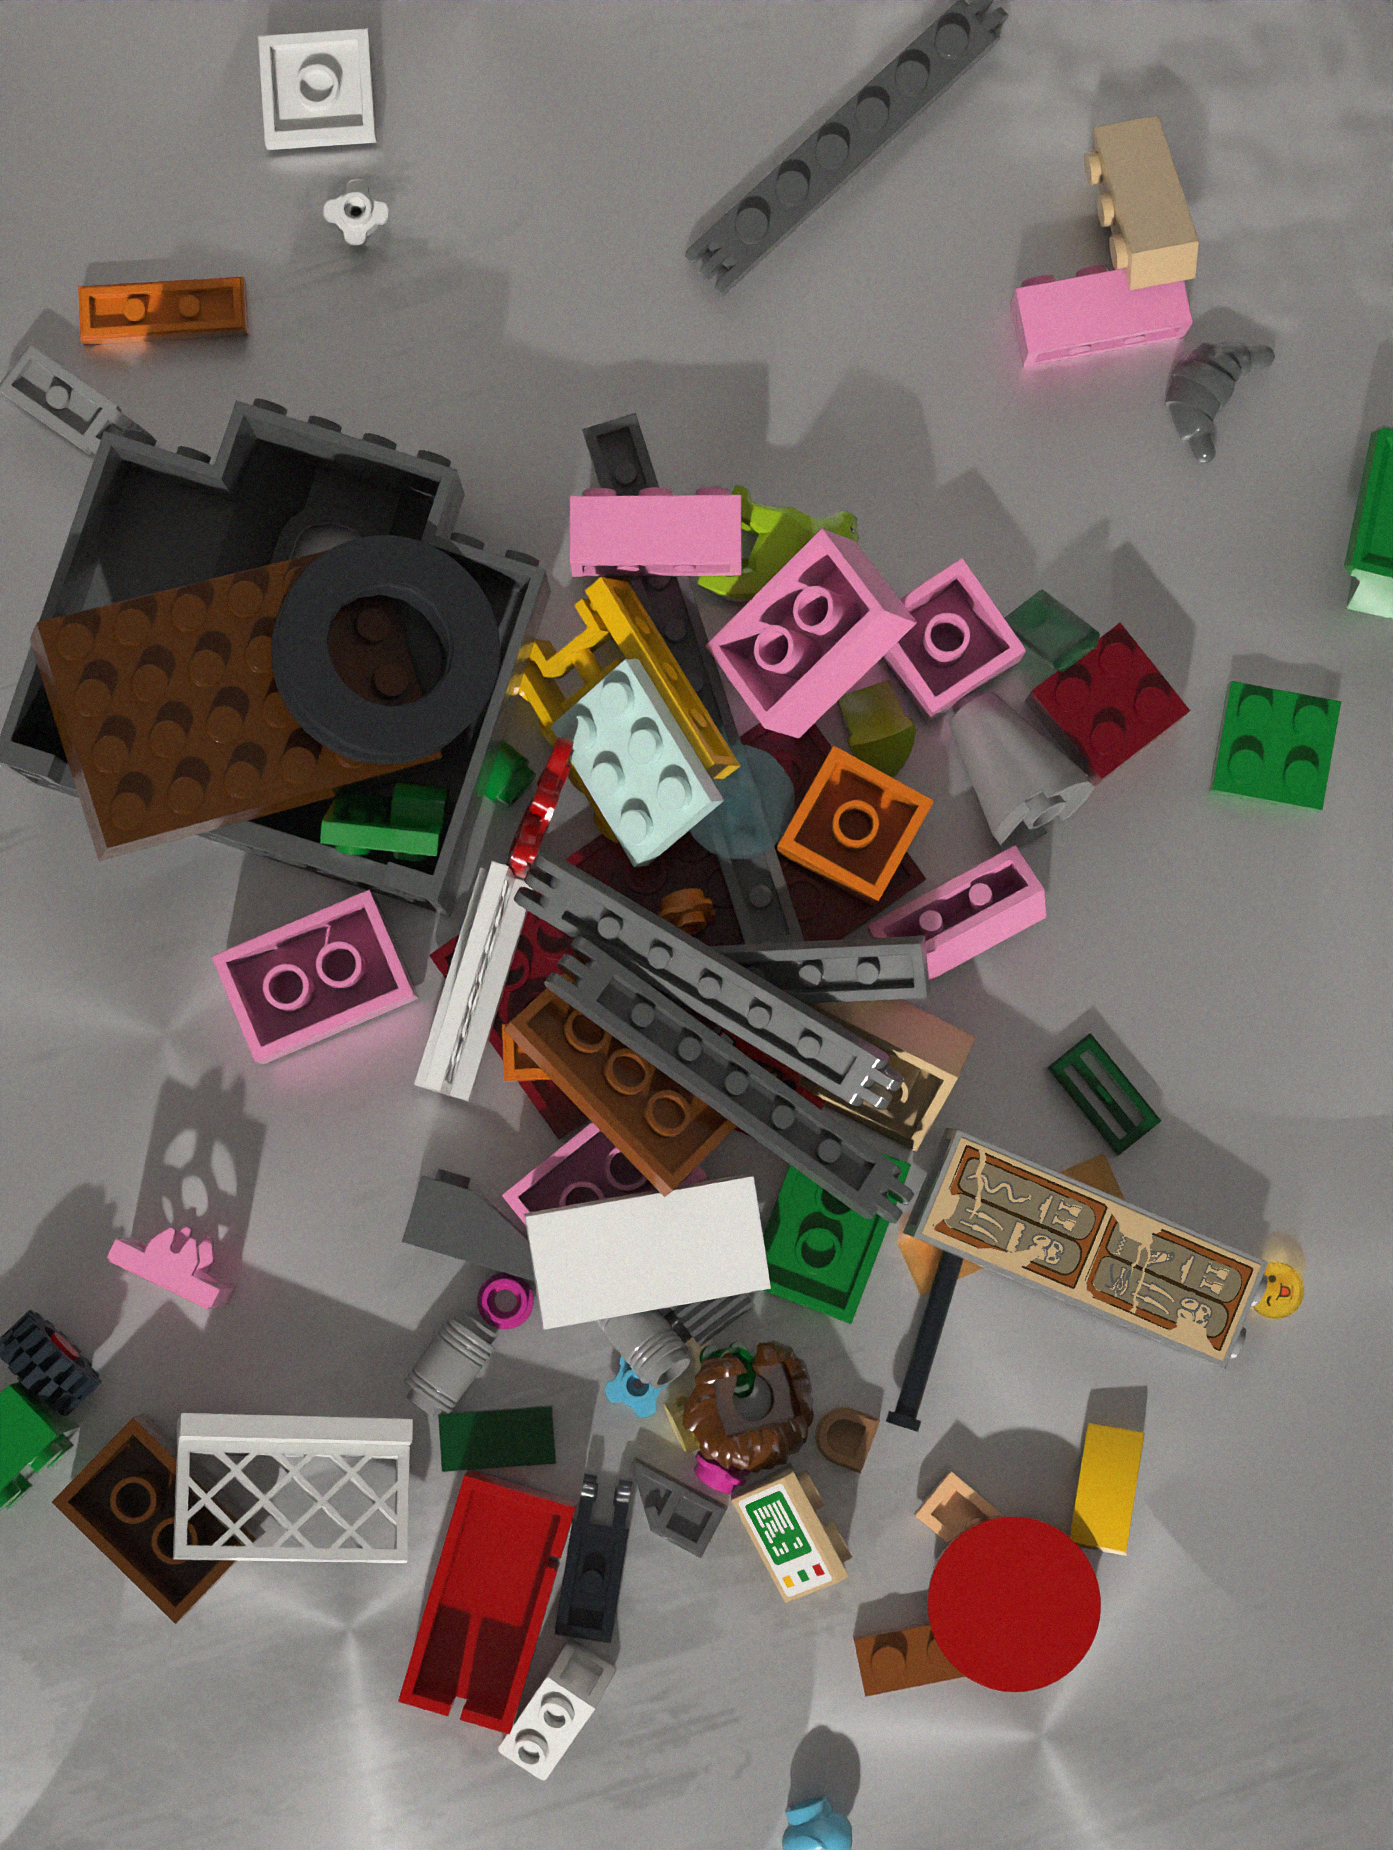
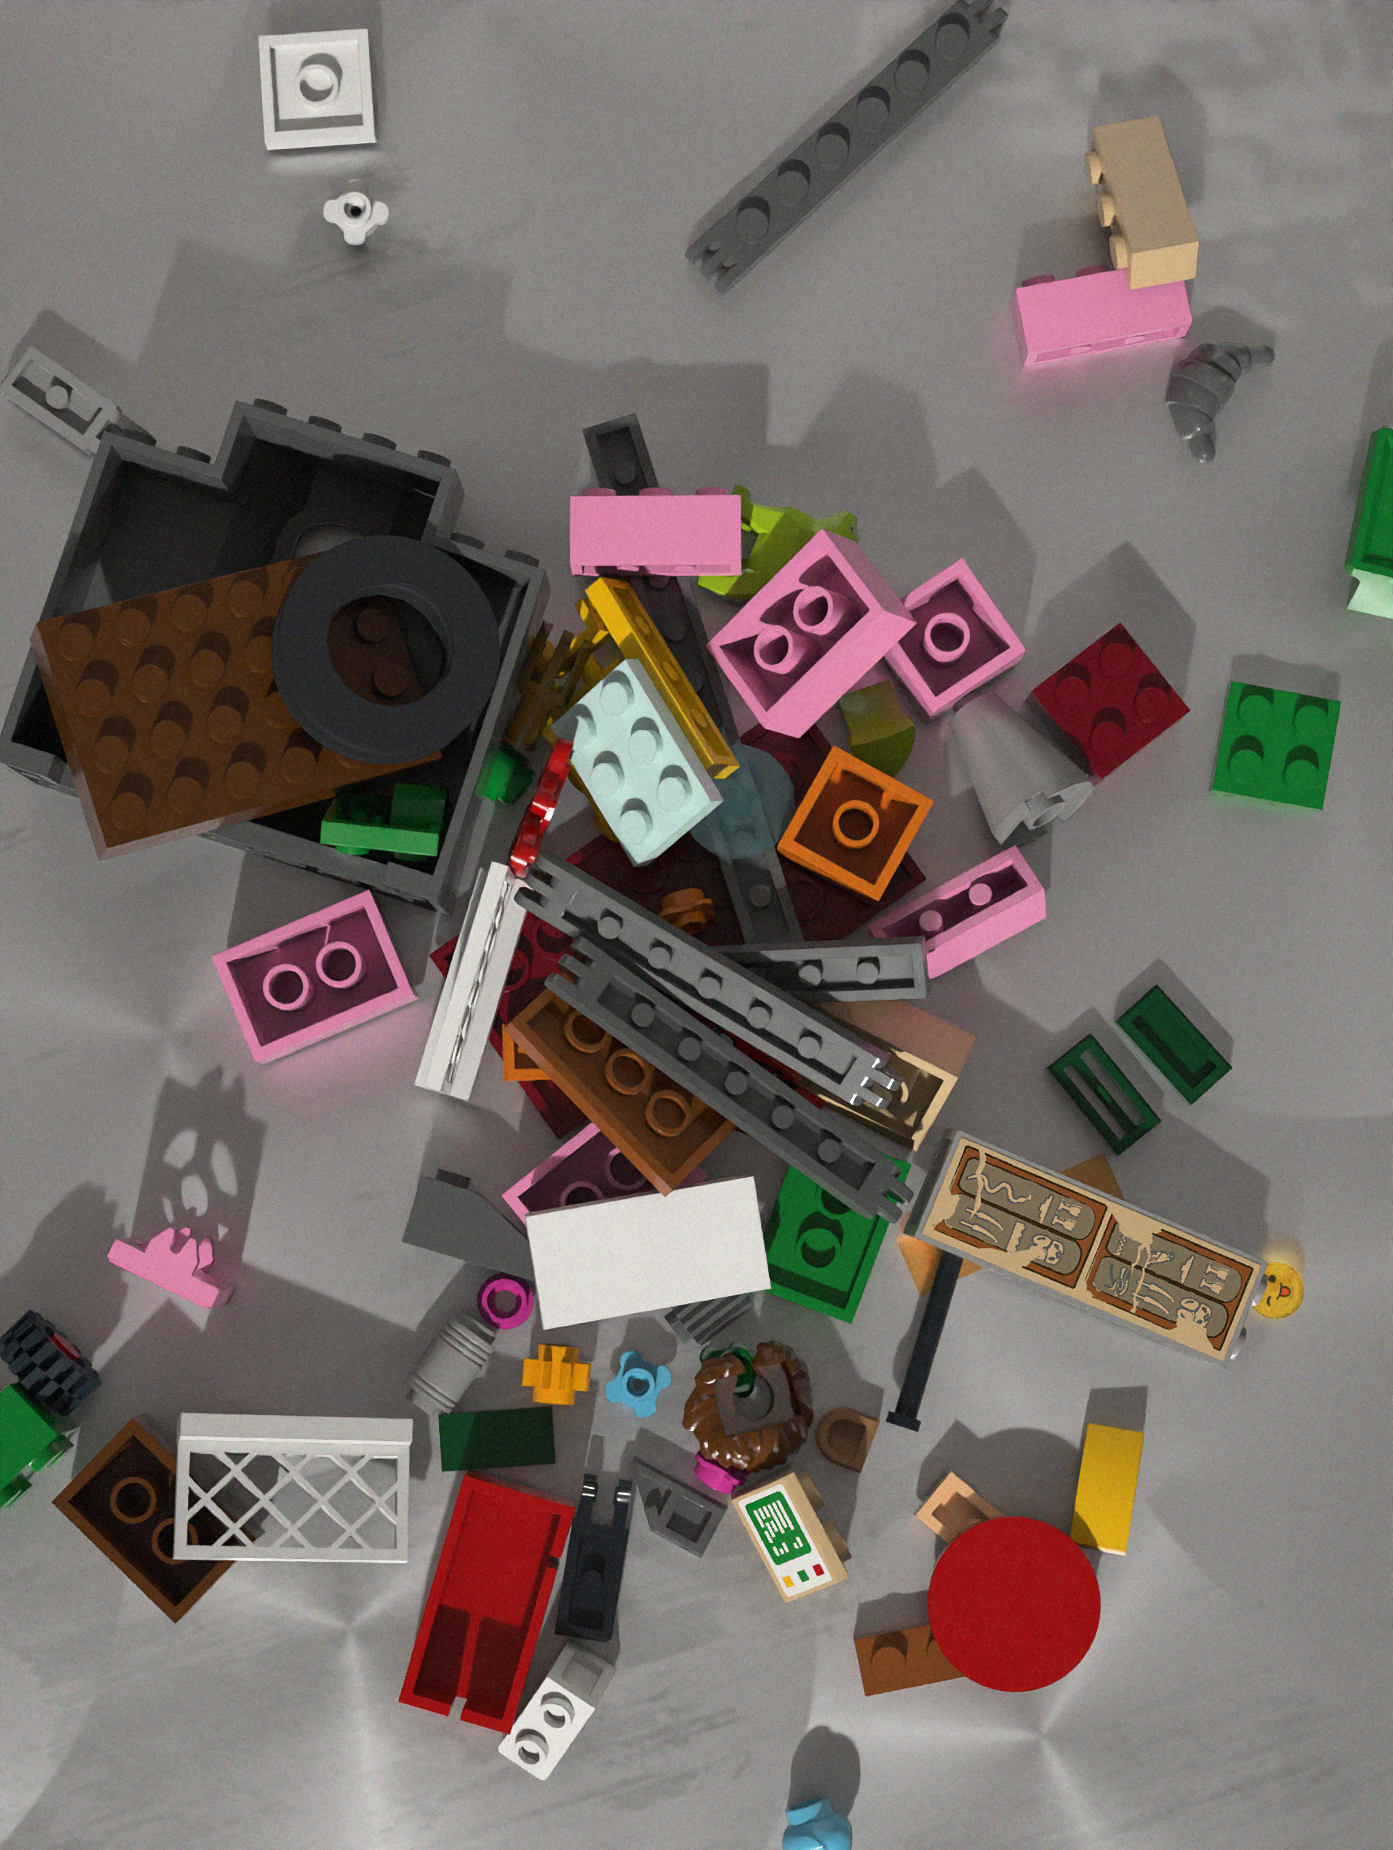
orange tile [78,276,249,345] -> none
light grey head [596,1309,690,1389] -> none
clear yellow tile [663,1394,700,1455] -> none
clear green tile [1004,589,1100,672] -> none
none -> dark brown arm [502,620,595,753]
none -> light orange gear [521,1343,591,1405]
none -> dark green tile [1113,984,1233,1106]

